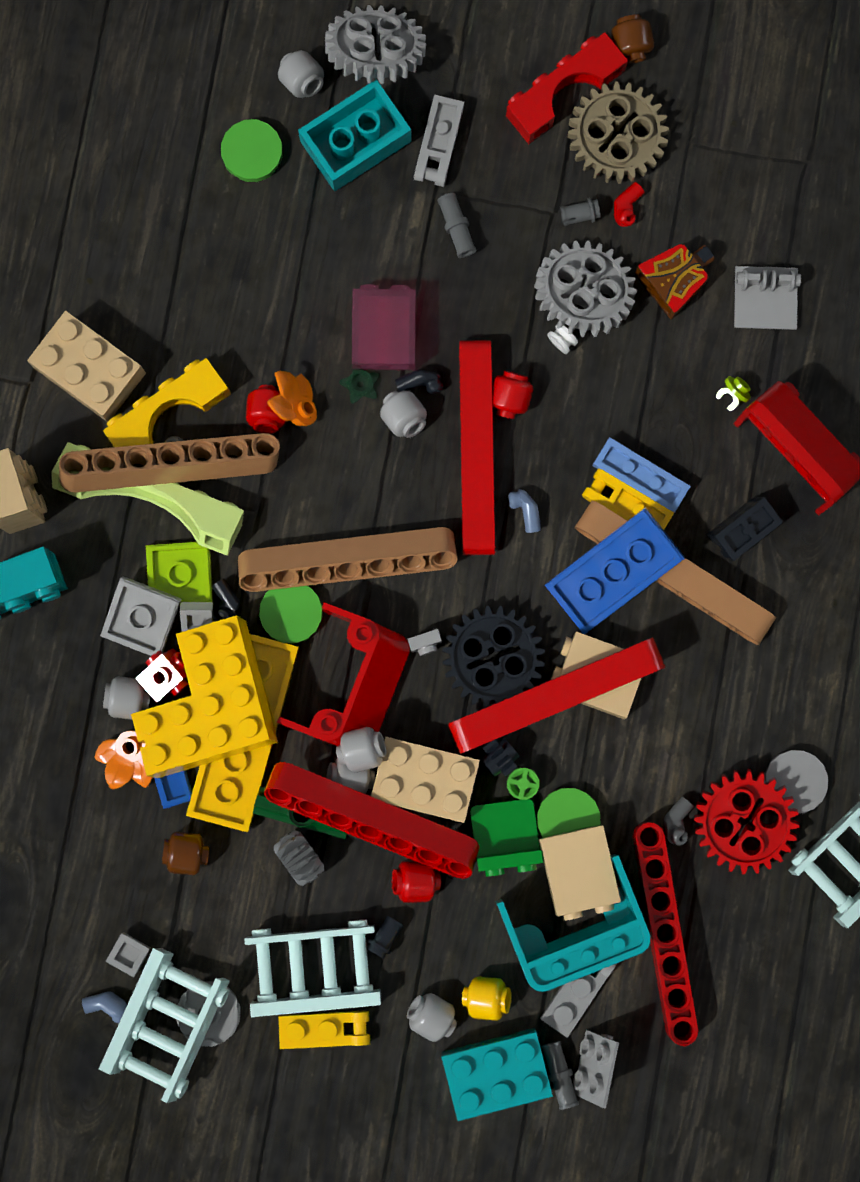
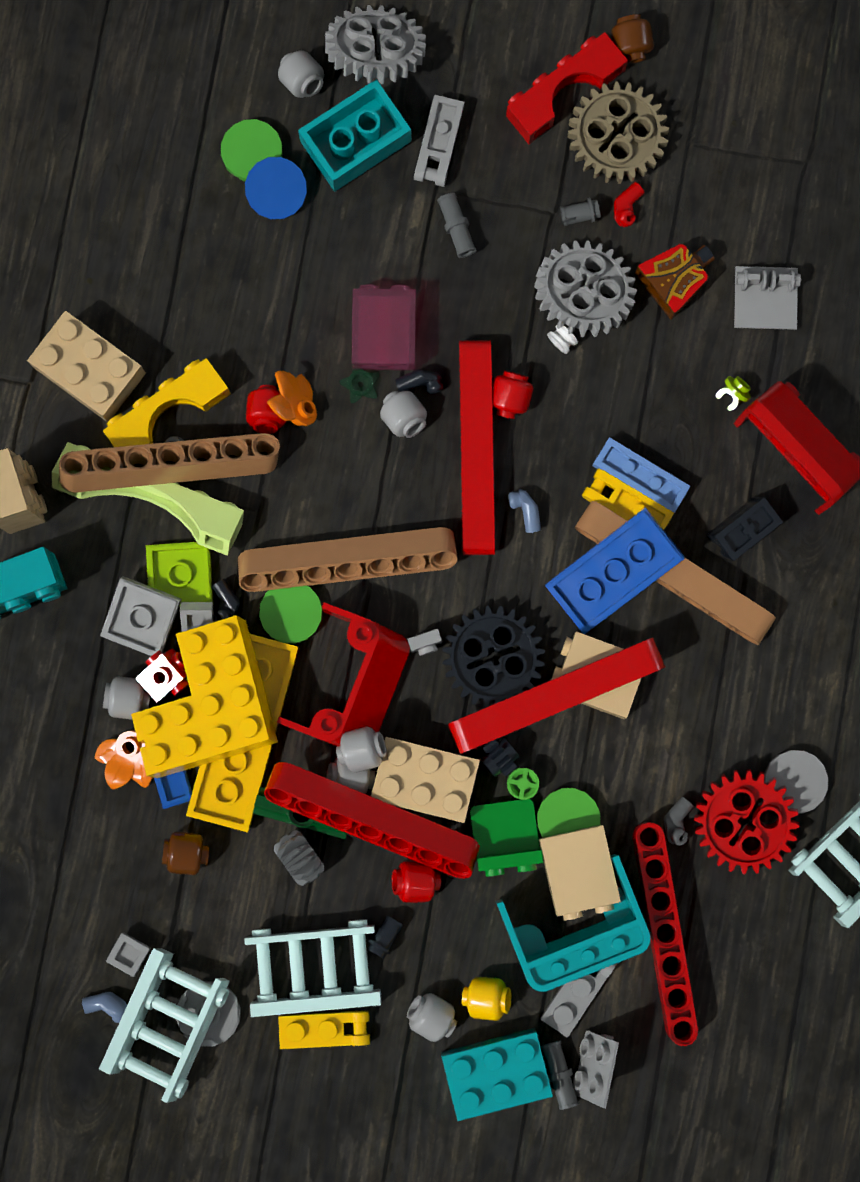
none -> blue tile [245,157,307,219]

